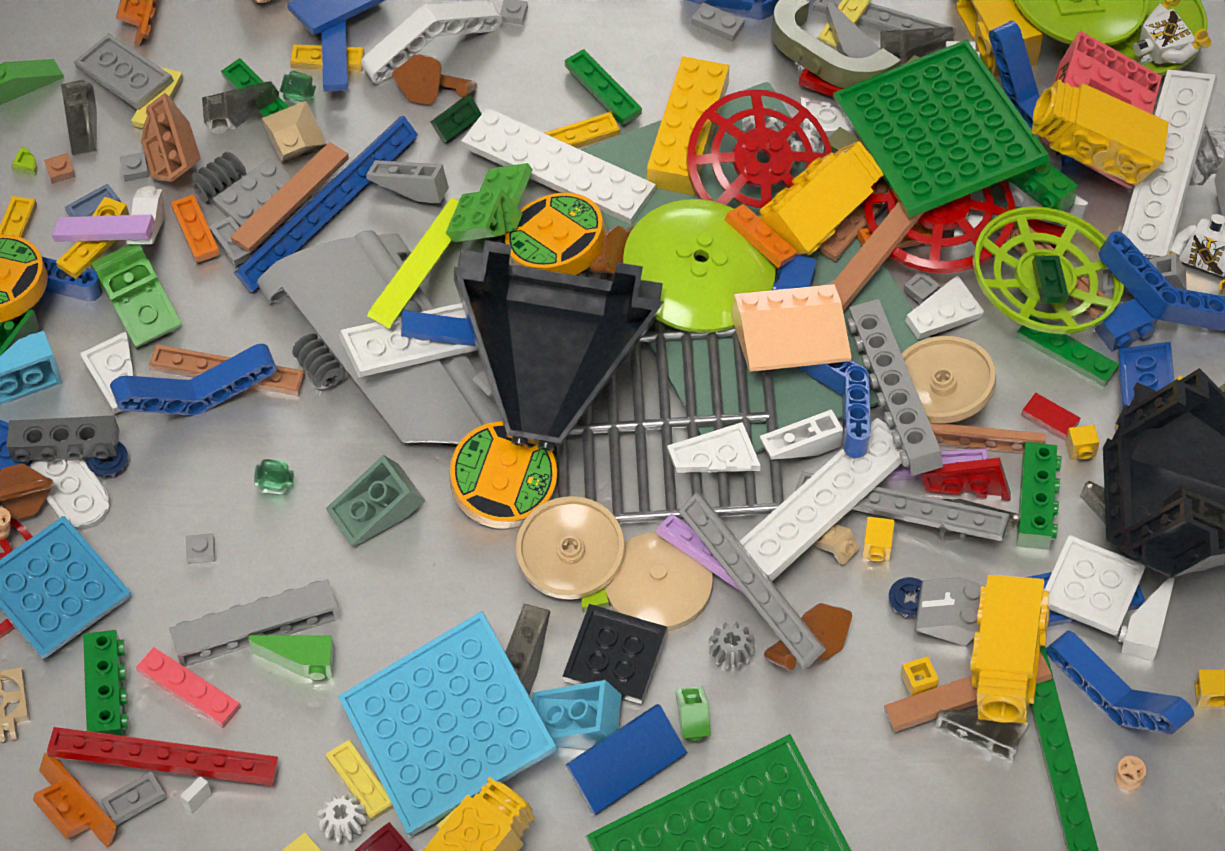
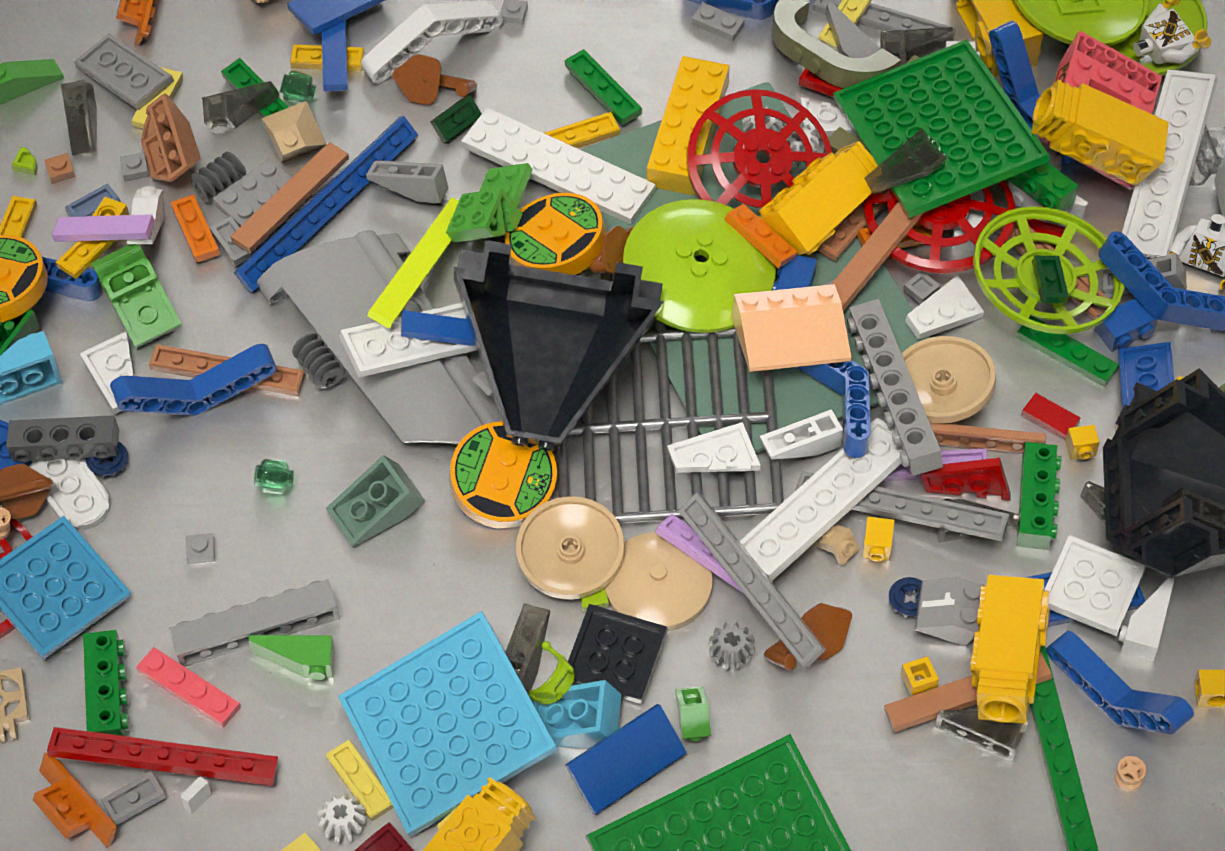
none -> lime helmet [528,641,574,704]
none -> clear smoke slope [865,129,947,193]

